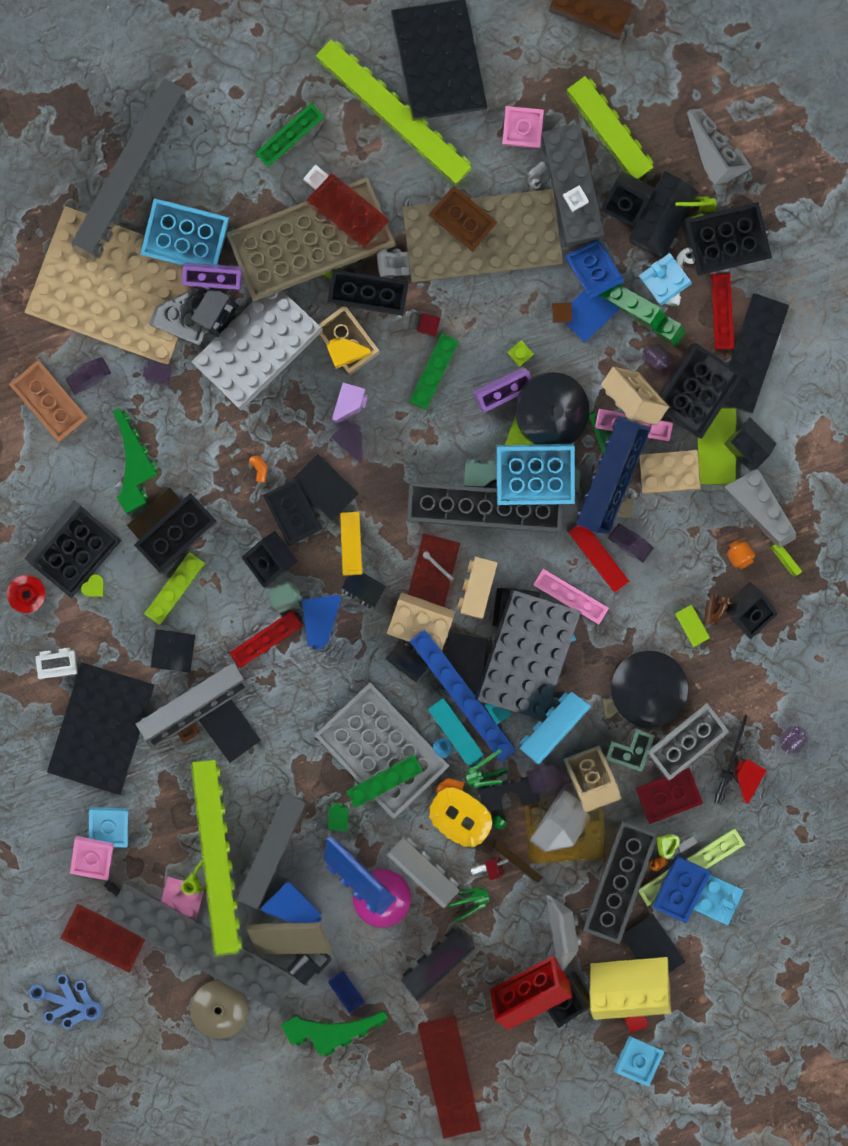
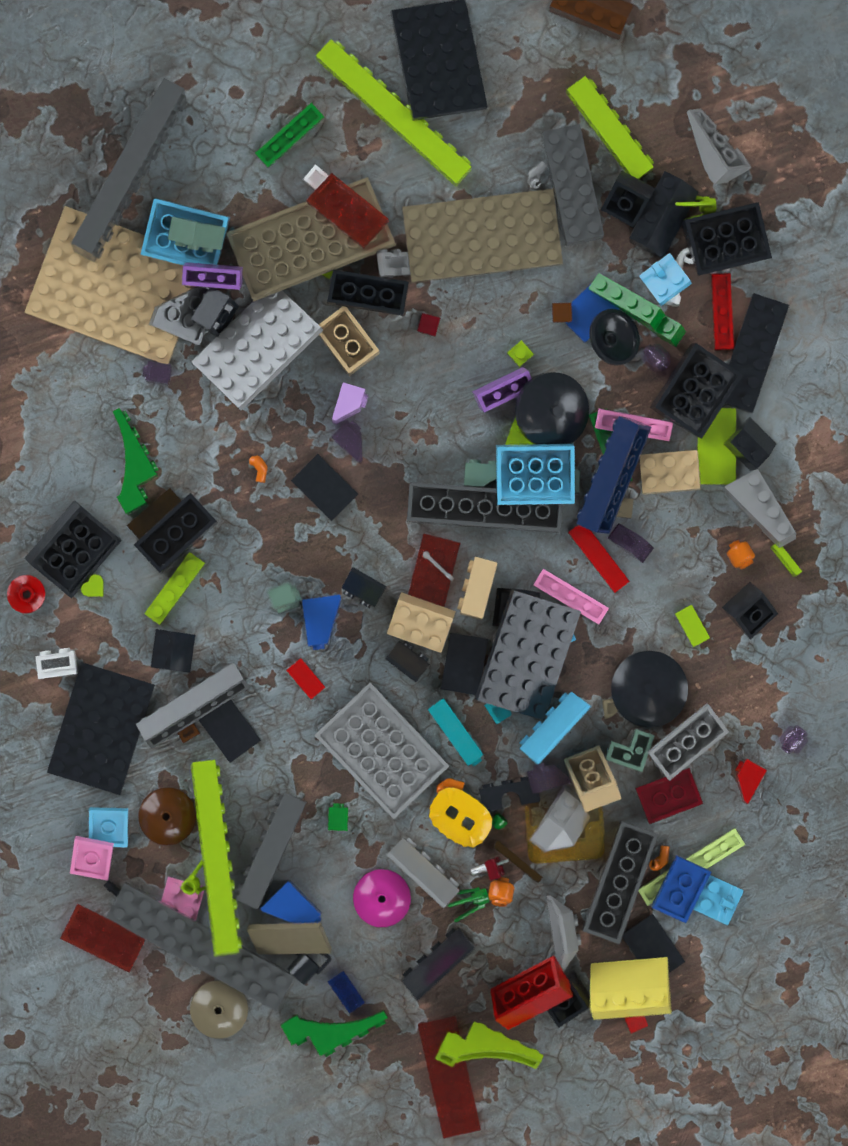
nougat plate [9,360,88,443] -> none
medium blue plant [29,974,102,1029] -> none
clear purple slope [66,357,111,395] -> none
red tile [229,610,303,669] -> none
black slope [241,531,298,588] -> none
black tile [263,478,323,546] -> none
blue slope [324,836,397,915] -> none
yellow slope [326,337,371,369] -> none
yellow tile [340,512,362,575] -> none
green plate [346,755,423,808] -> none
green plate [409,333,459,410] -> none
blue plate [409,629,516,762] -> none
reddish brown plate [429,186,497,253] -> none
dark azure tile [433,738,453,758] -> none
green plant [466,749,508,788] -> none
bright pink plate [502,106,544,149] -> none
white plate [563,185,589,212] -> none
blue tile [565,239,624,299] -> none
tan brick [601,367,669,425] -> none
medium azure hinge [614,1036,664,1087] -> none
lime tile [657,834,680,858] -> none
light grey plate [666,834,697,860] -> none
reddish brown plant [704,593,732,625] -> none
black sword [714,715,747,805] -> none
none -> reddish brown dish [138,787,196,845]
none -> sand green brick [168,217,225,253]
none -> red tile [286,658,326,699]
none -> lime arch [435,1021,544,1069]
none -> orange head [488,877,515,907]
none -> black dish [589,309,640,366]

